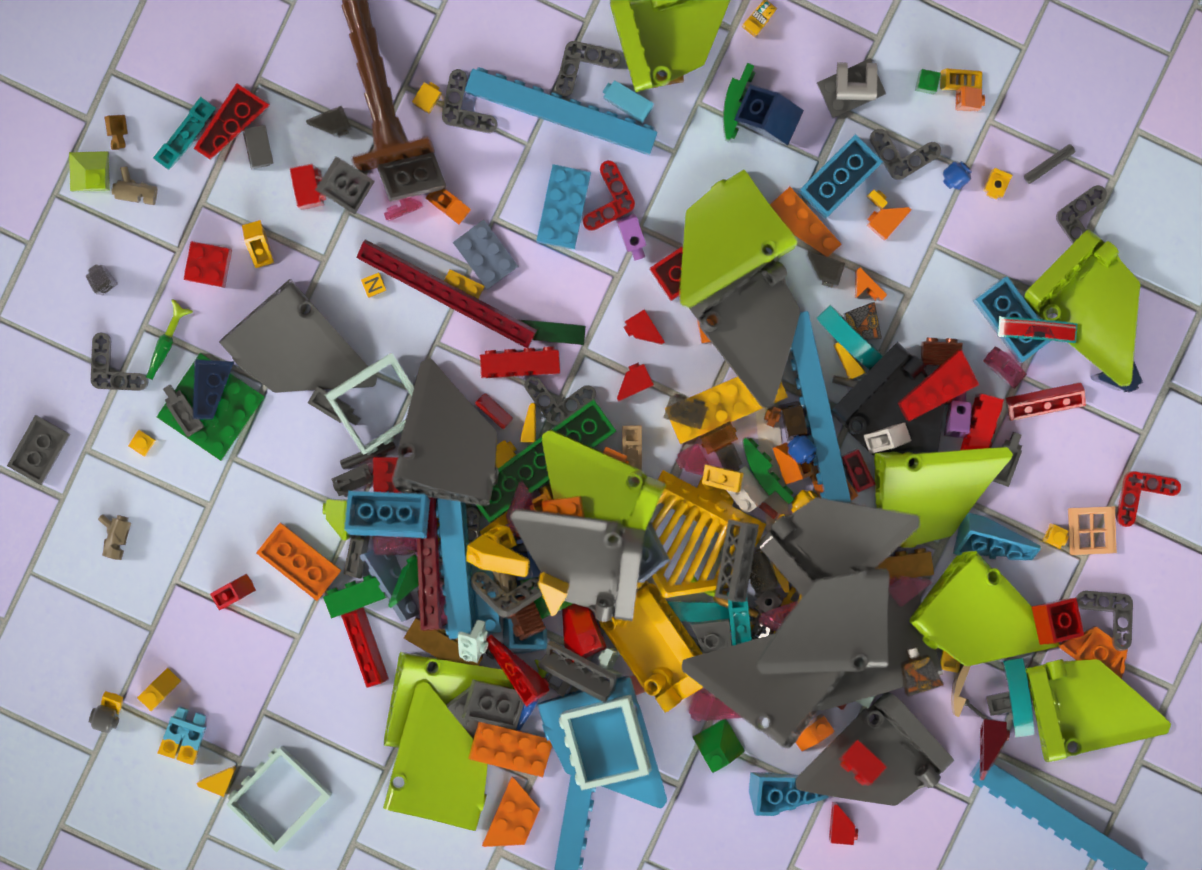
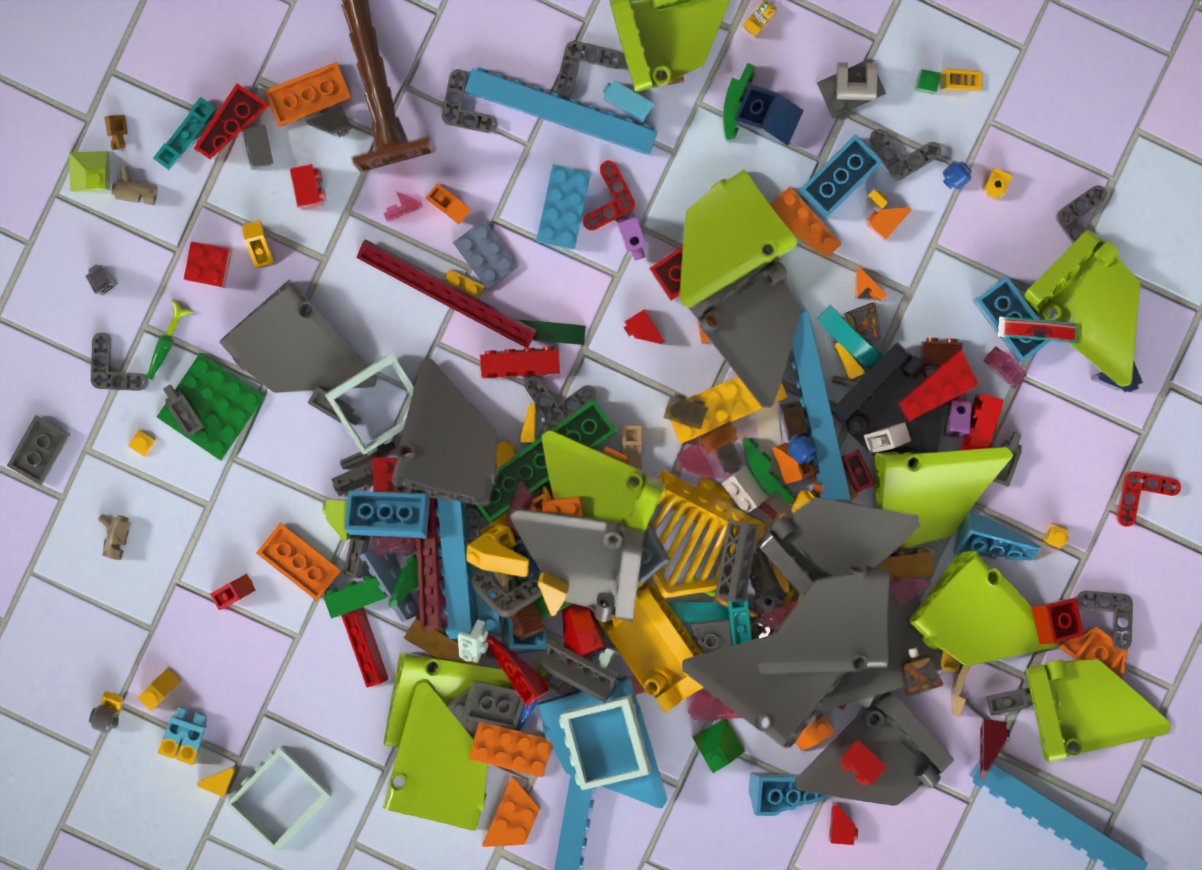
dark blue wing [193,360,234,420] -> none
dark grey plate [316,156,375,214] -> none
yellow tile [361,272,387,298] -> none
dark grey plate [378,152,446,202] -> none
yellow brick [412,82,442,114] -> none
red slope [475,393,513,429] -> none
red slope [617,362,654,402] -> none
yellow plate [702,464,743,492] -> none
dark orange plate [764,406,781,427] -> none
clear smoke slope [806,251,845,288] -> none
orange slope [955,86,985,111] -> none
teal slope [1003,658,1035,738] -> none
red slope [1006,383,1086,421] -> none
dark grey axle [1024,144,1076,184] -> none
light nougat piece [1068,506,1117,555] -> none
none -> orange plate [264,62,352,128]

